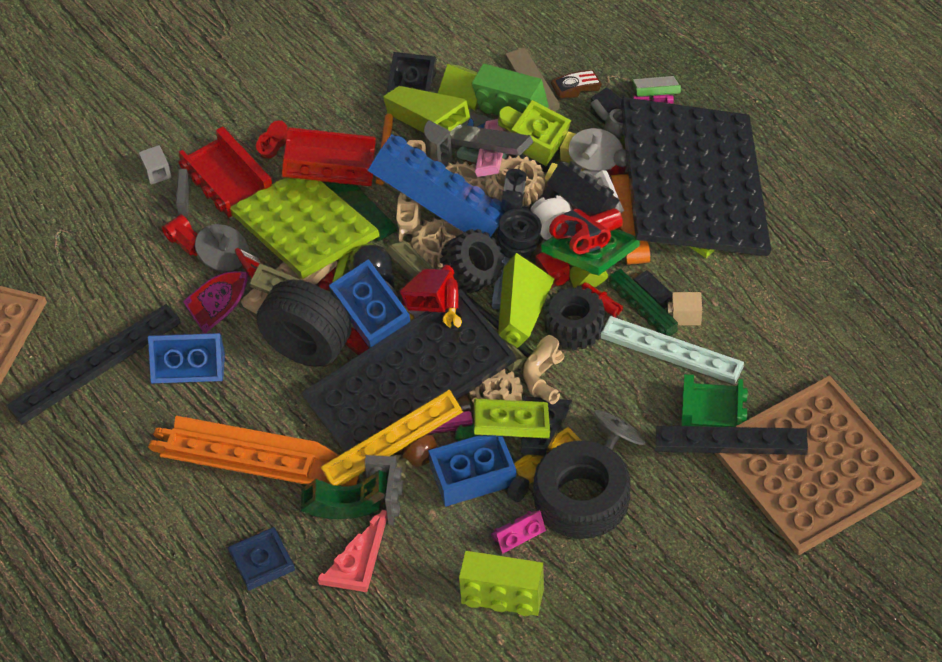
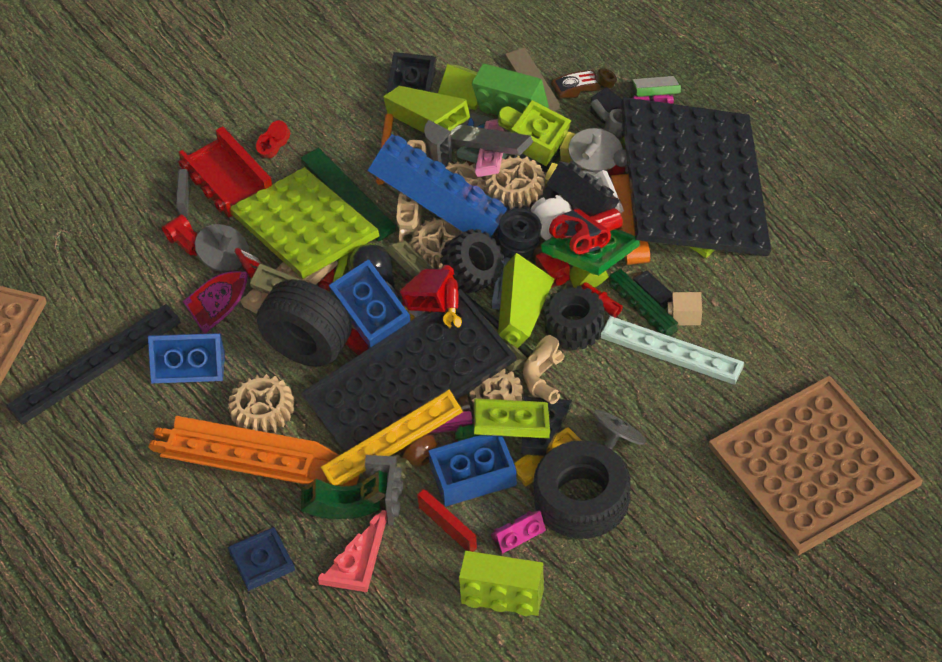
light grey brick [139,145,172,185] -> none
red panel [282,127,376,186] -> none
black piece [501,169,527,212] -> none
black tile [507,476,530,502] -> none
black plate [656,426,808,455] -> none
green panel [681,374,748,427] -> none
none -> tan gear [228,374,294,433]
none -> red tile [417,489,477,552]
none -> dark brown tile [595,68,617,88]

